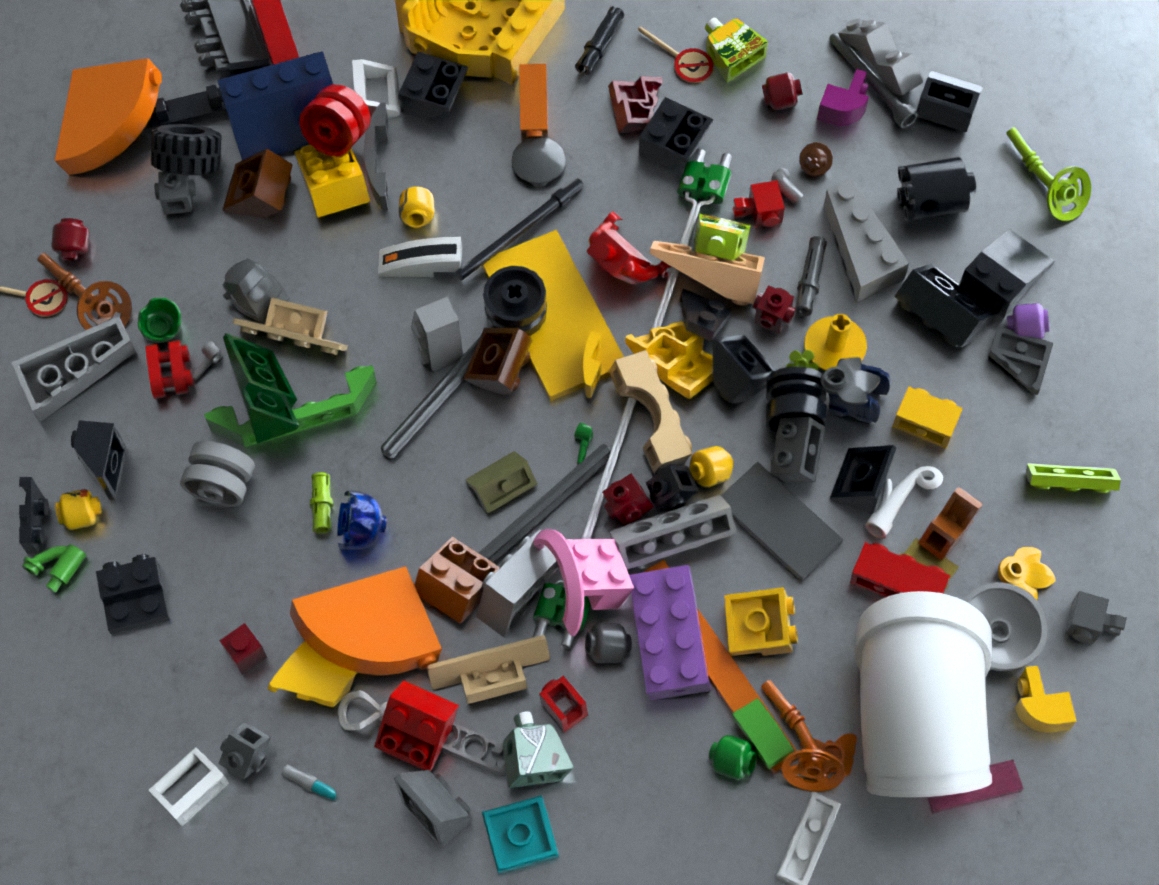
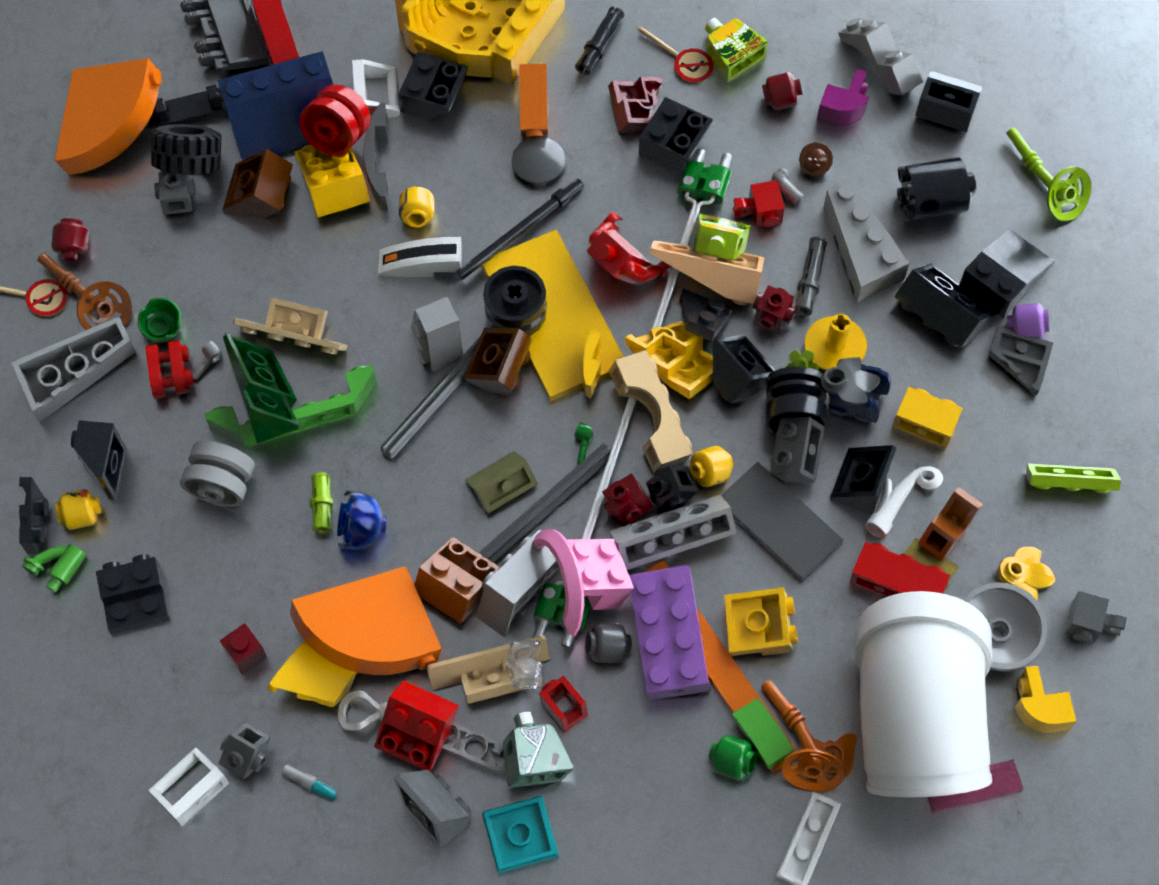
dark grey helmet [222,258,289,324] -> none
dark grey piece [829,33,918,128] -> none
none -> clear bracket [506,640,545,689]

